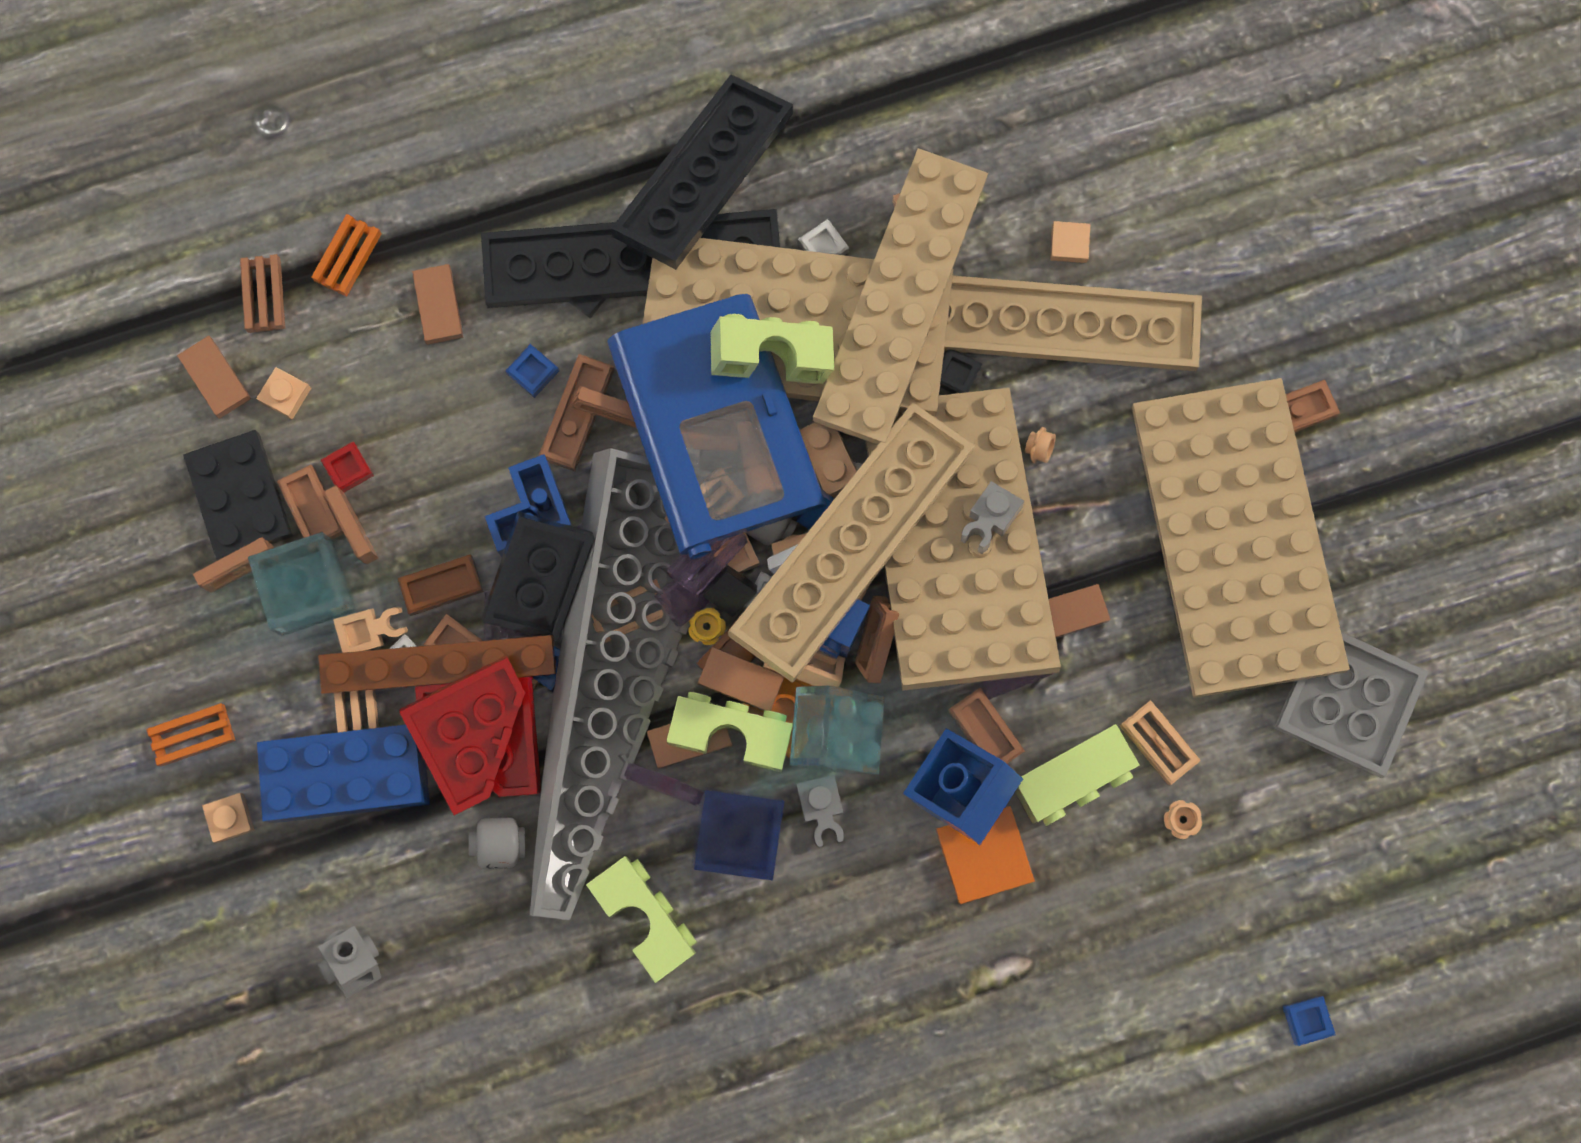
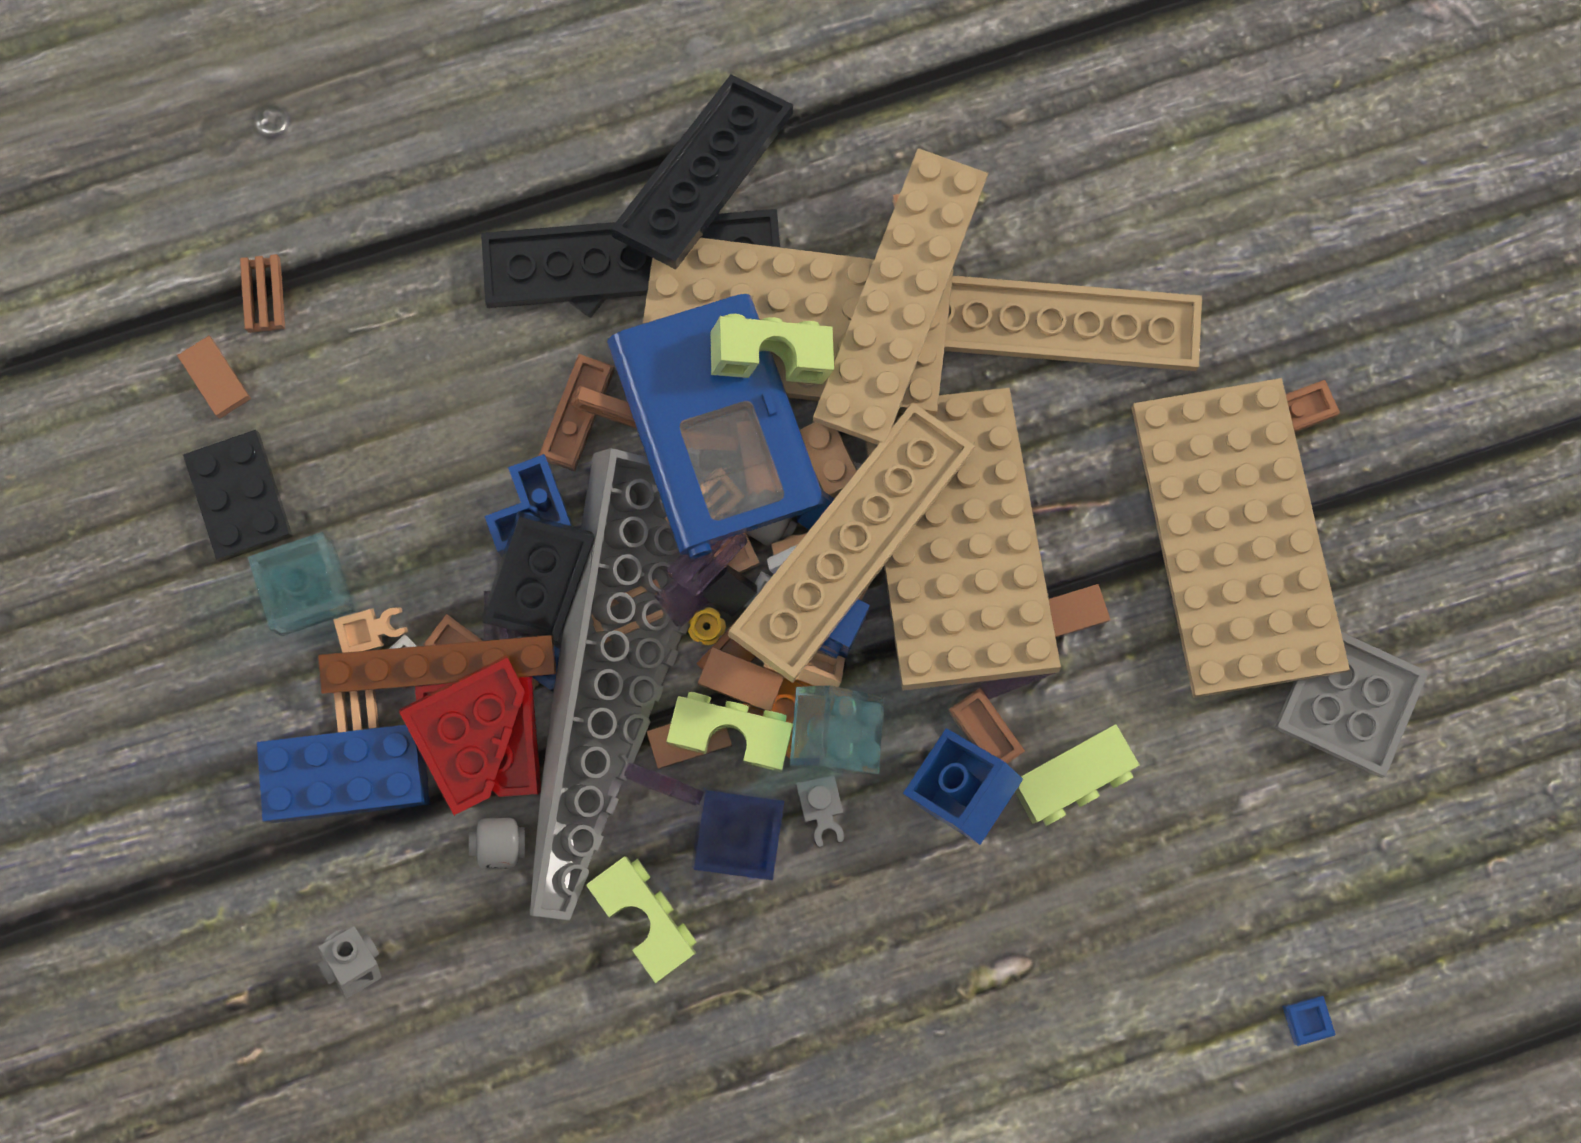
orange tile [146,703,236,767] -> none
nougat tile [193,537,278,592] -> none
light nougat plate [202,793,255,843] -> none
light nougat plate [256,367,311,420] -> none
nougat tile [277,465,344,550] -> none
orange tile [311,214,382,297] -> none
red tile [320,441,374,493] -> none
nougat tile [324,485,378,564] -> none
dark orange tile [397,554,484,616] -> none
nougat tile [412,264,464,345] -> none
blue tile [505,344,559,398] -> none
white tile [798,219,849,255] -> none
nougat tile [855,596,899,683] -> none
orange tile [935,806,1035,905] -> none
black tile [940,349,982,394] -> none
light grey plate [961,481,1024,554] -> none
light nougat plate [1025,427,1056,463] -> none
light nougat tile [1050,221,1090,263] -> none
light nougat tile [1119,700,1201,785] -> none
light nougat plate [1164,800,1202,839] -> none

